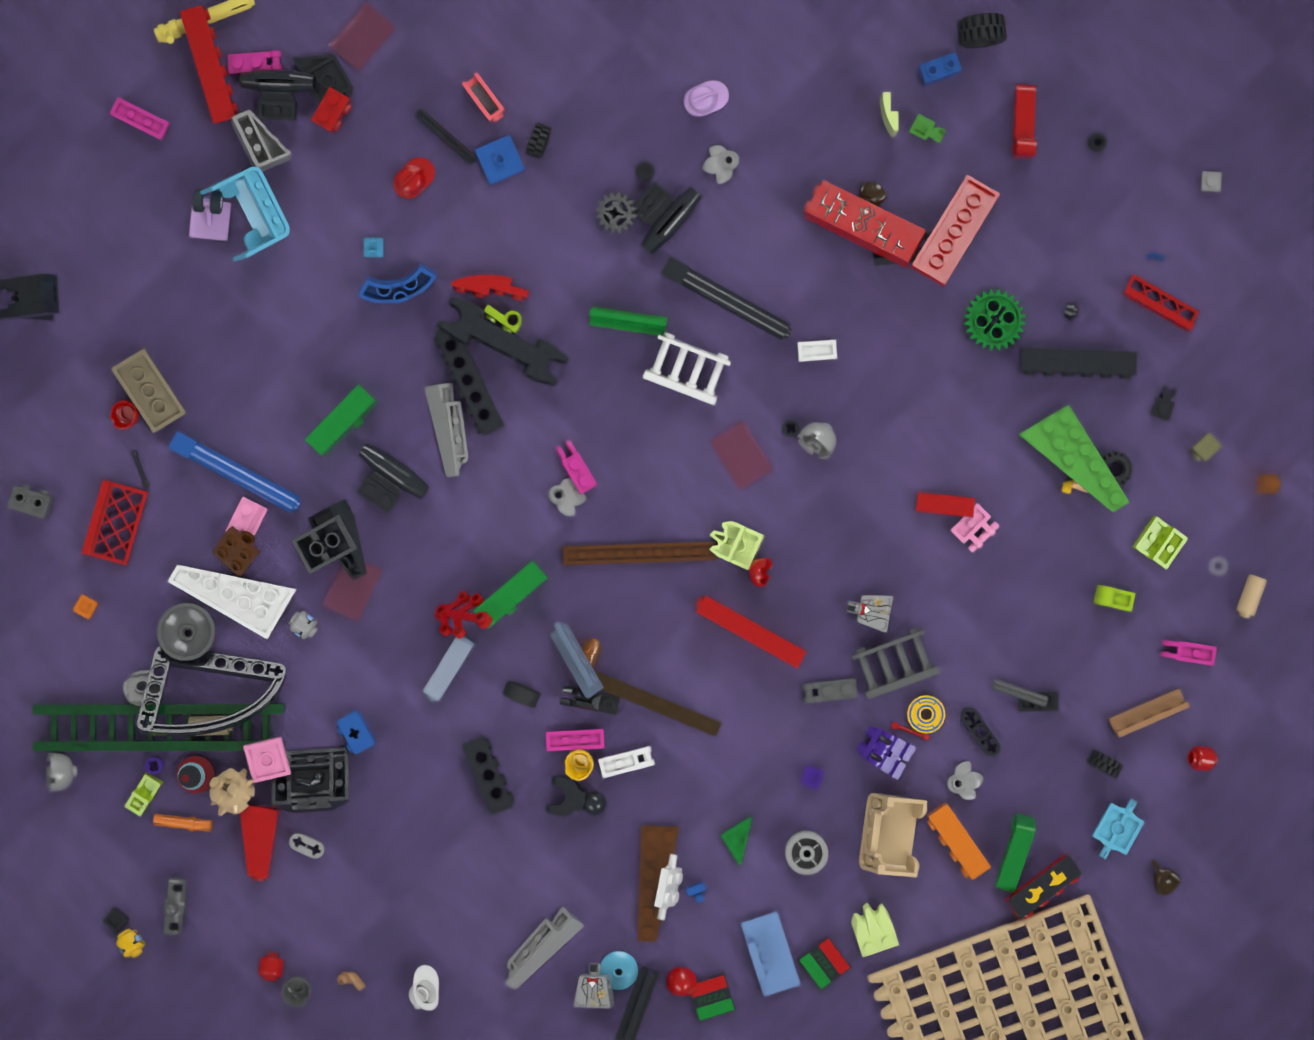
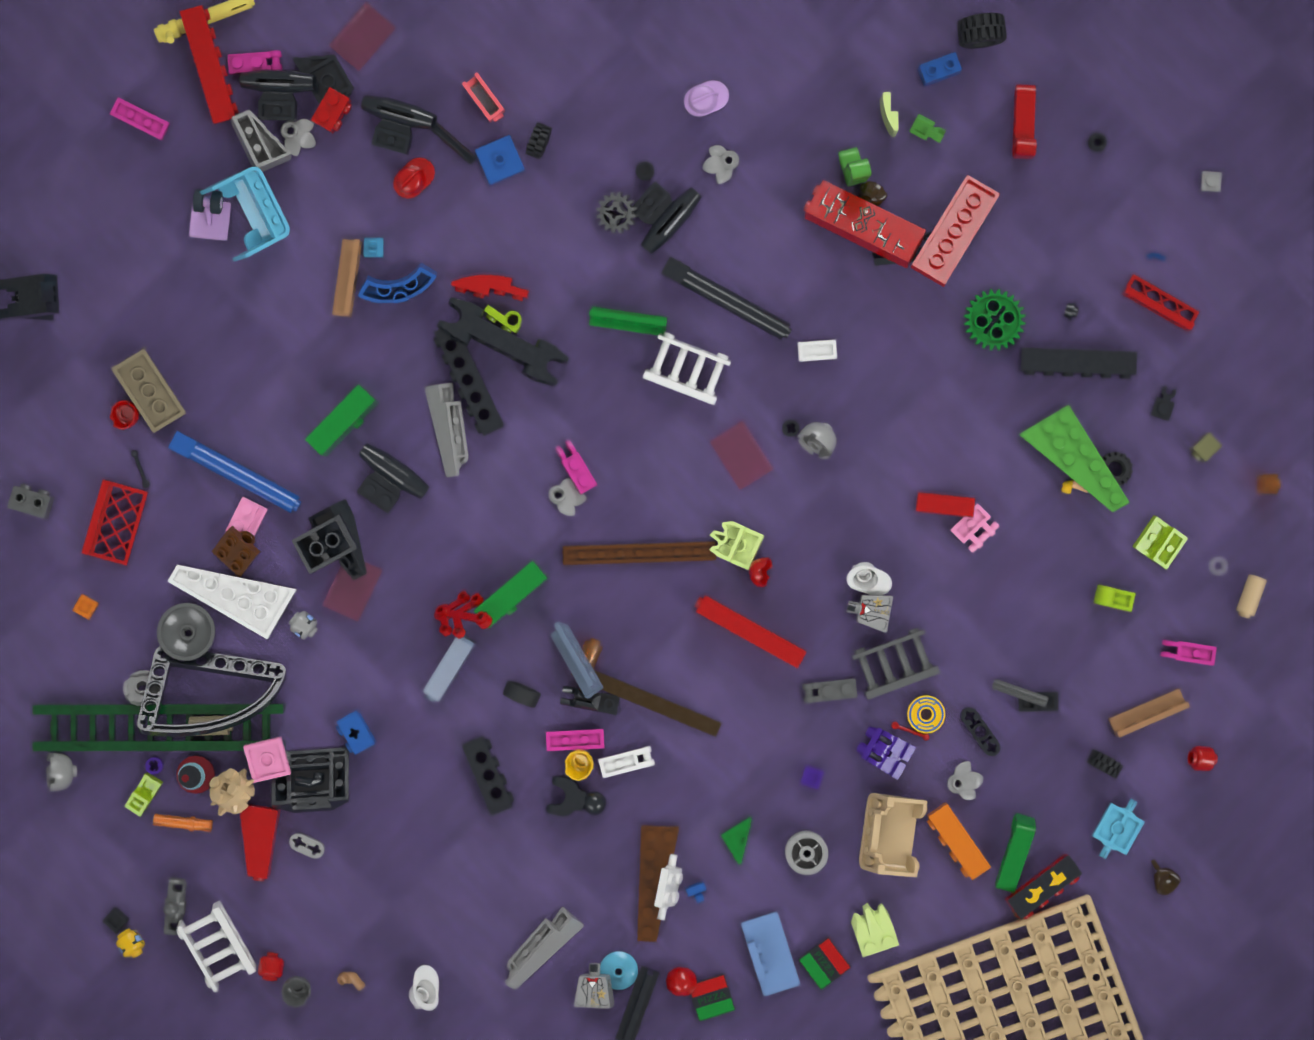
none -> white fence [176,900,257,993]
none -> light grey plate [281,119,316,156]
none -> medium nougat fence [332,239,363,318]
none -> black plate [361,95,437,155]
none -> bright green beam [838,147,872,187]
none -> white piece [847,562,892,596]

